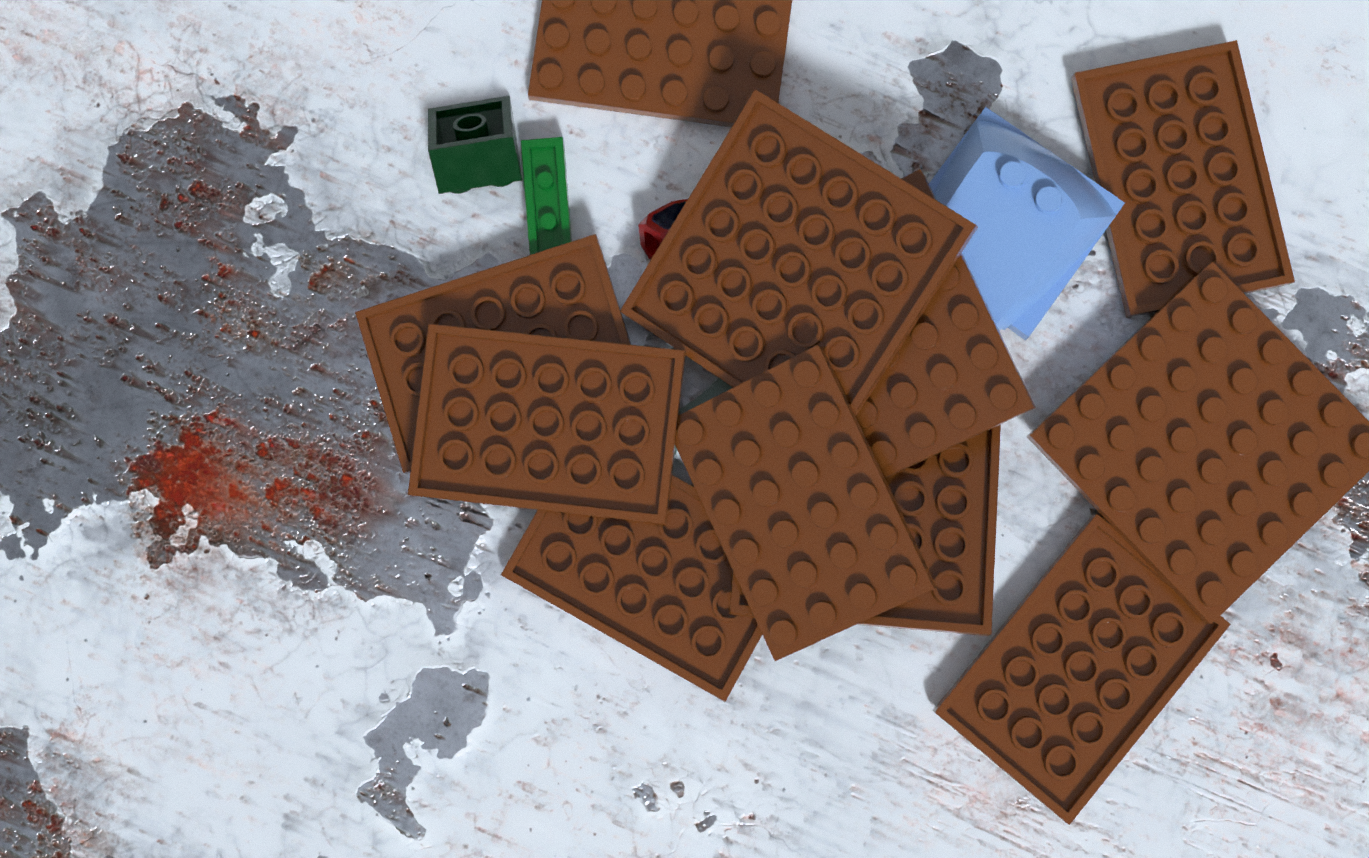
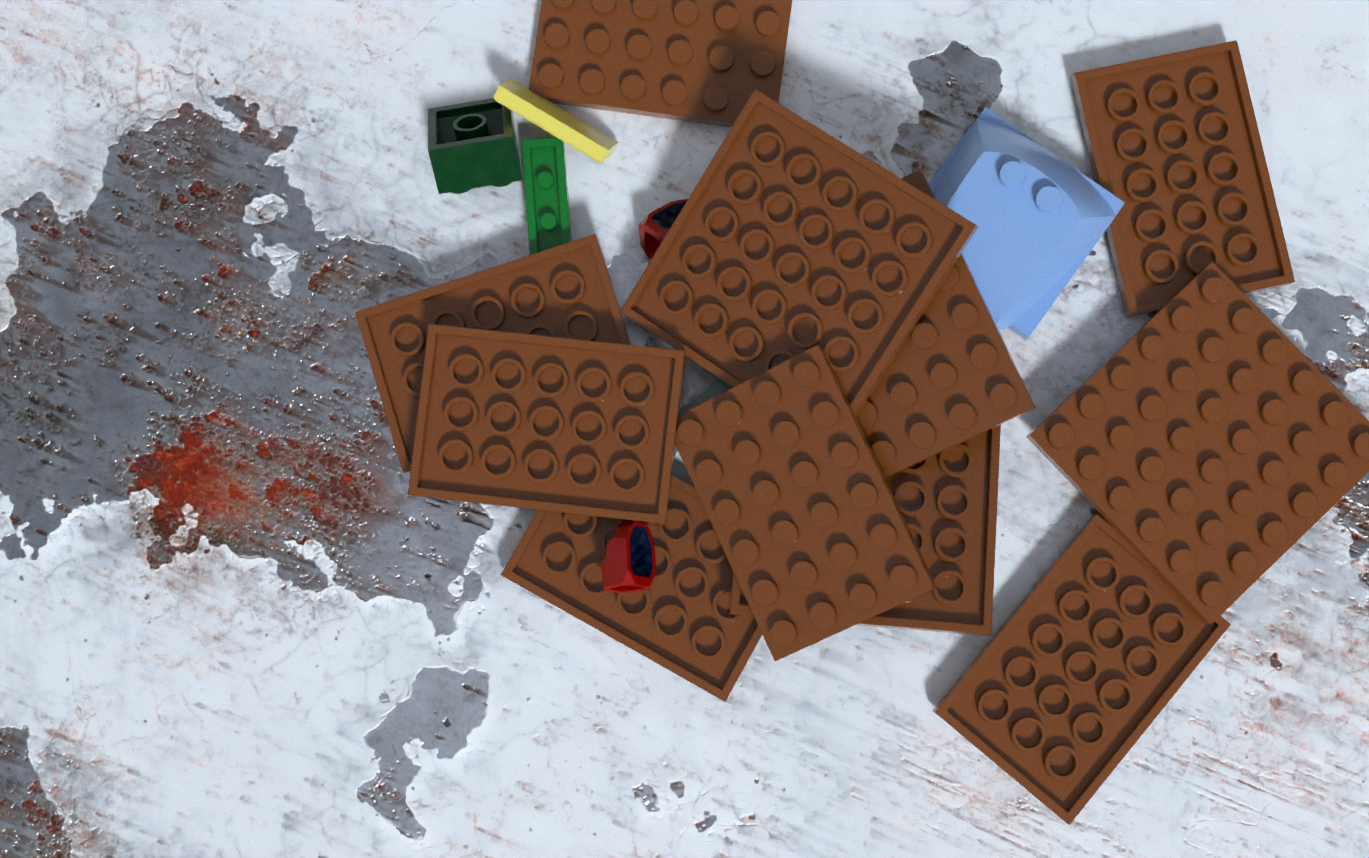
none -> light yellow tile [493,78,618,163]
none -> red rock [601,520,656,593]

